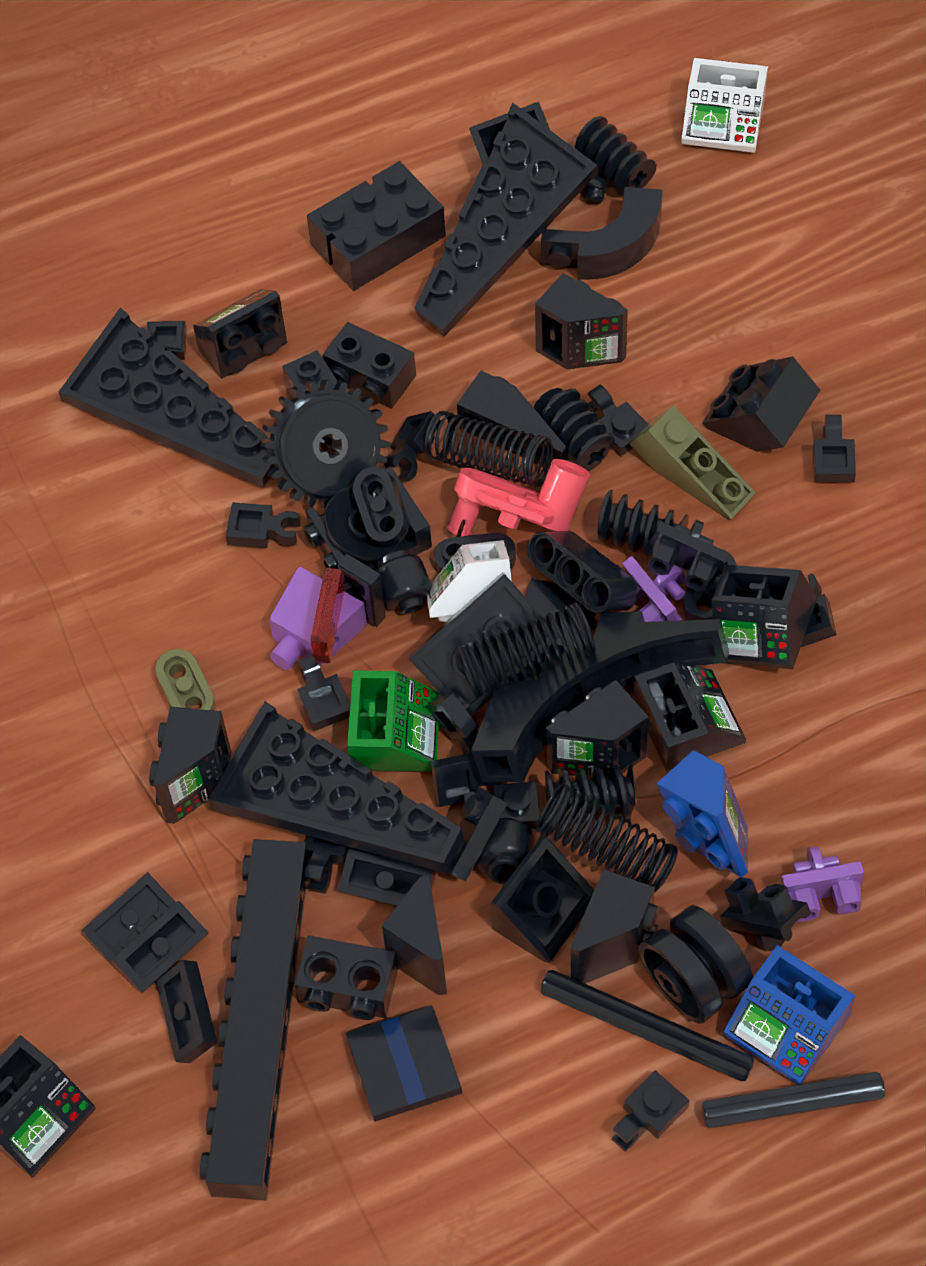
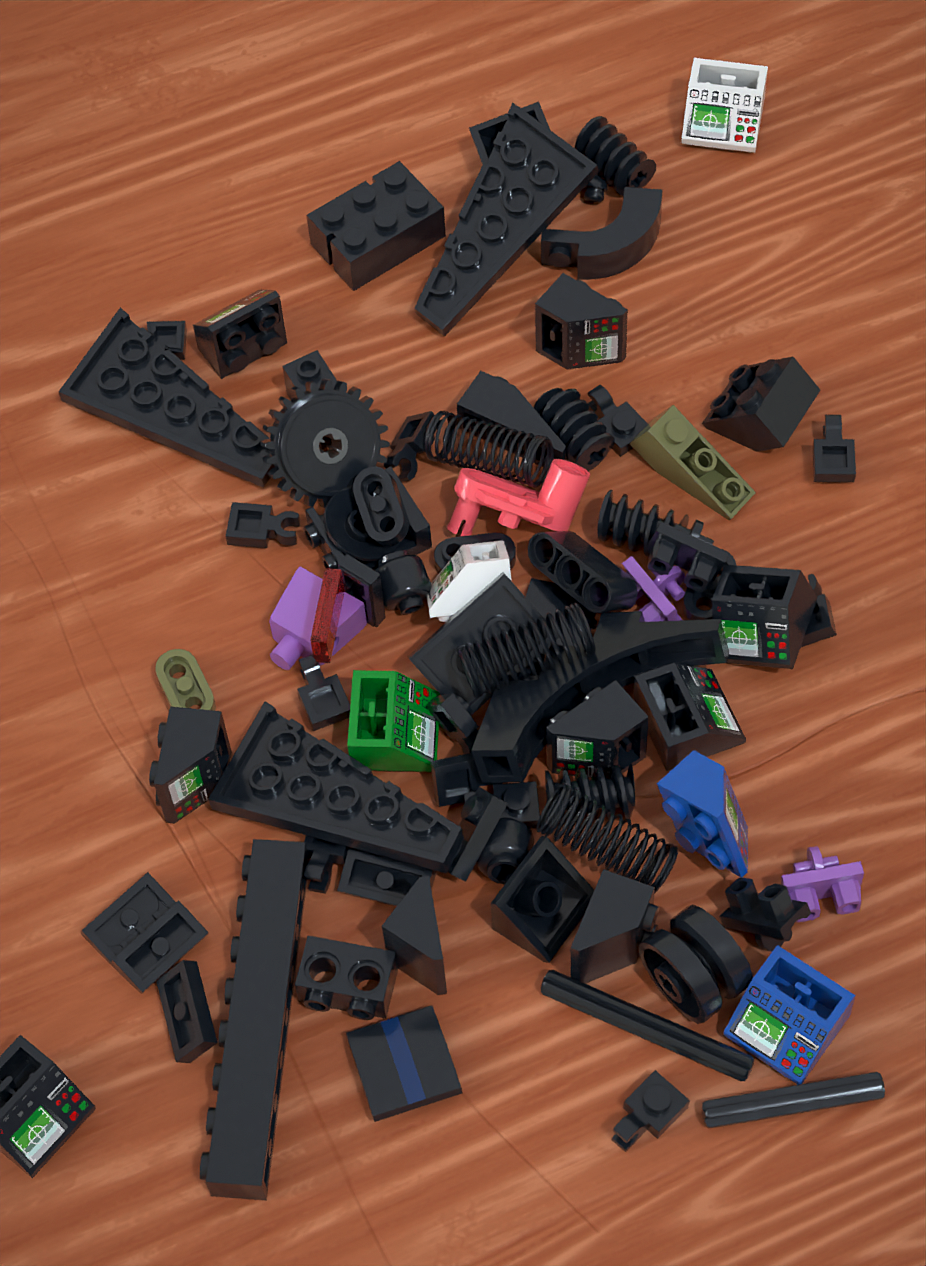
black brick [322,322,416,409] -> none

